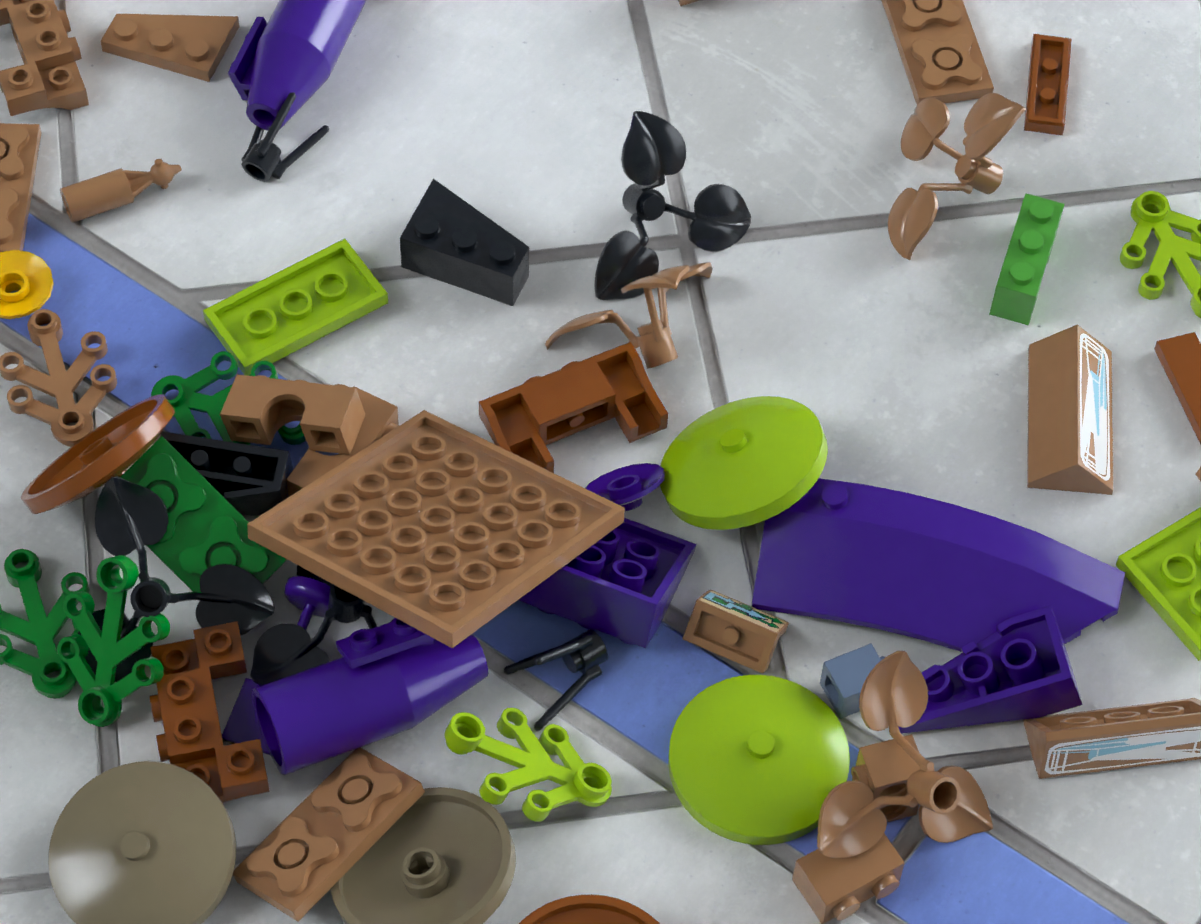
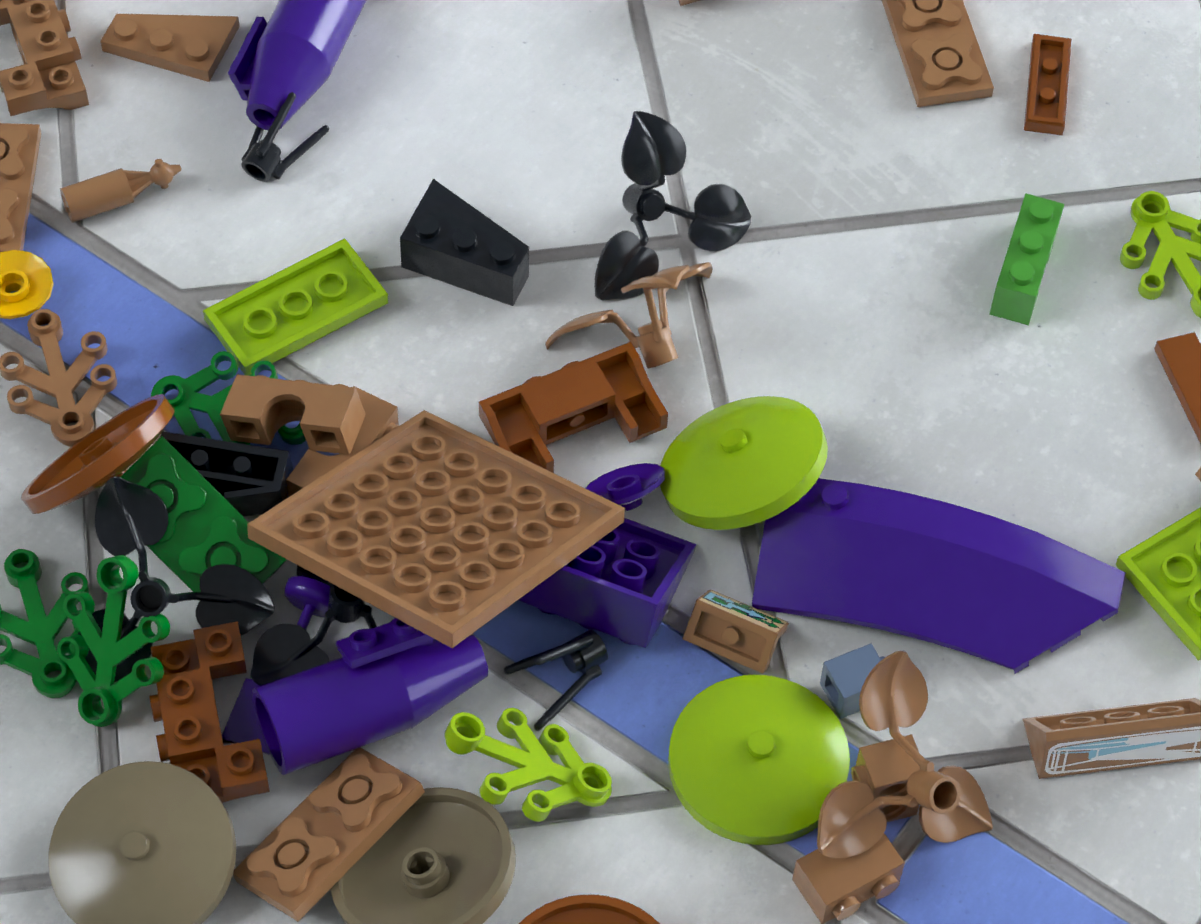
medium nougat plant [888,93,1026,260] -> none
dark purple wedge [898,605,1083,734] -> none
medium nougat slope [1027,324,1113,495] -> none

